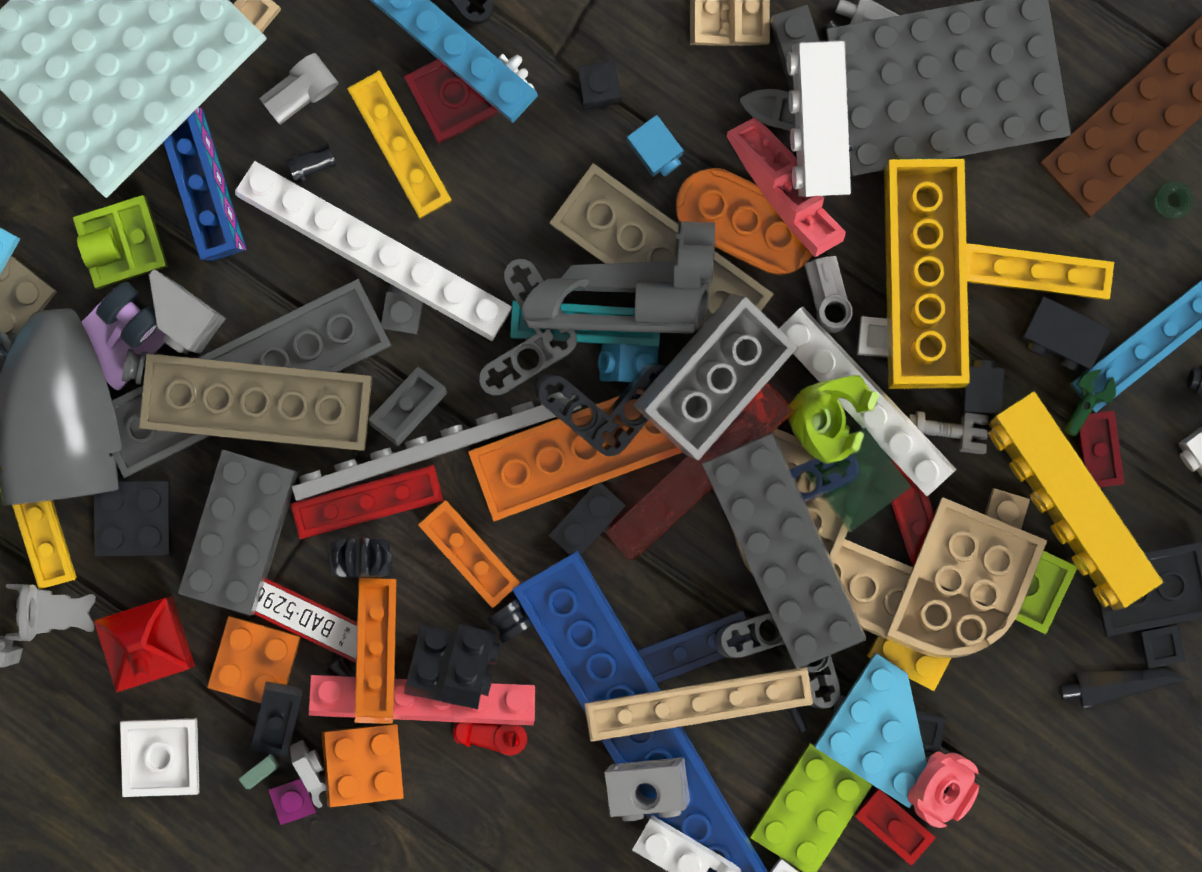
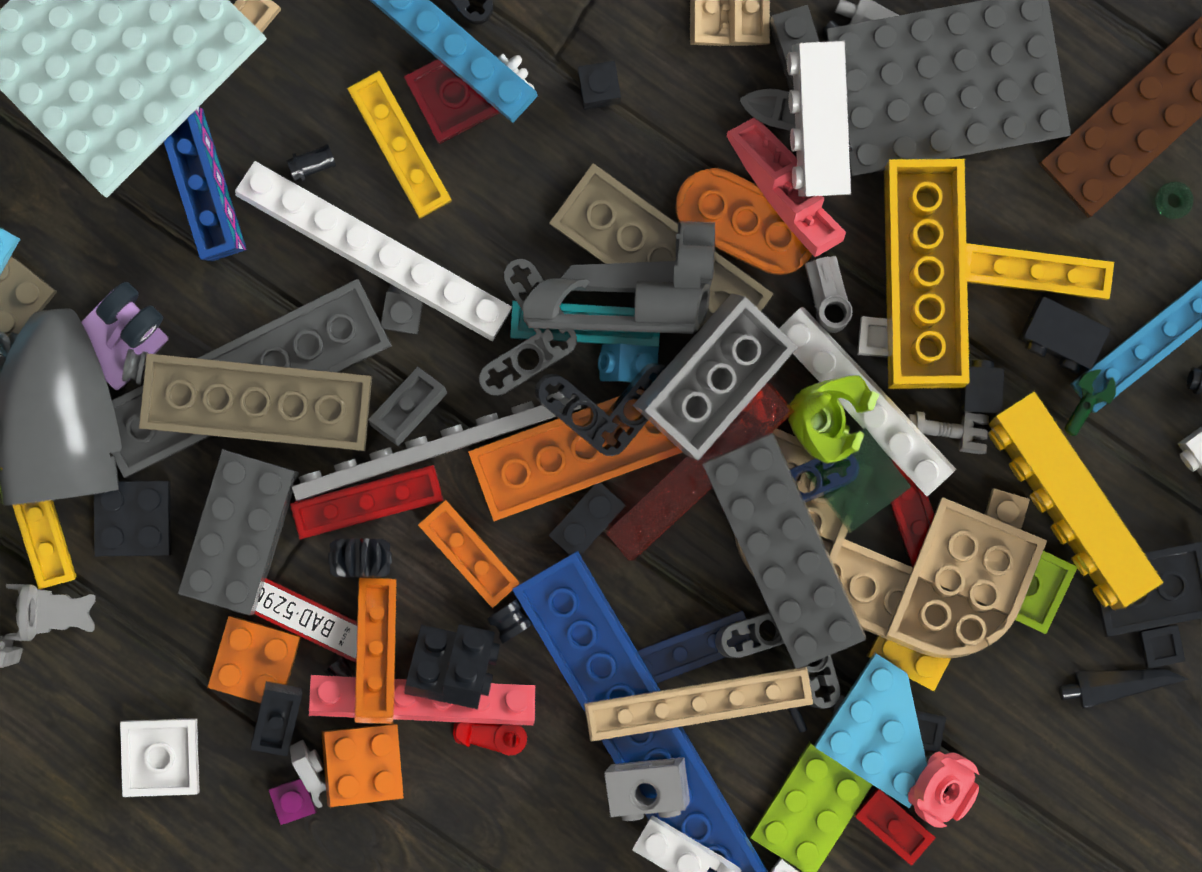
lime plate [73,195,168,289] -> none
red piece [94,596,195,693] -> none
light grey slope [149,269,226,355] -> none
sand green tile [239,754,281,790] -> none
light grey piece [259,53,338,125] -> none
dark azure brick [627,115,684,177] -> none
dark red plate [1078,410,1125,488] -> none

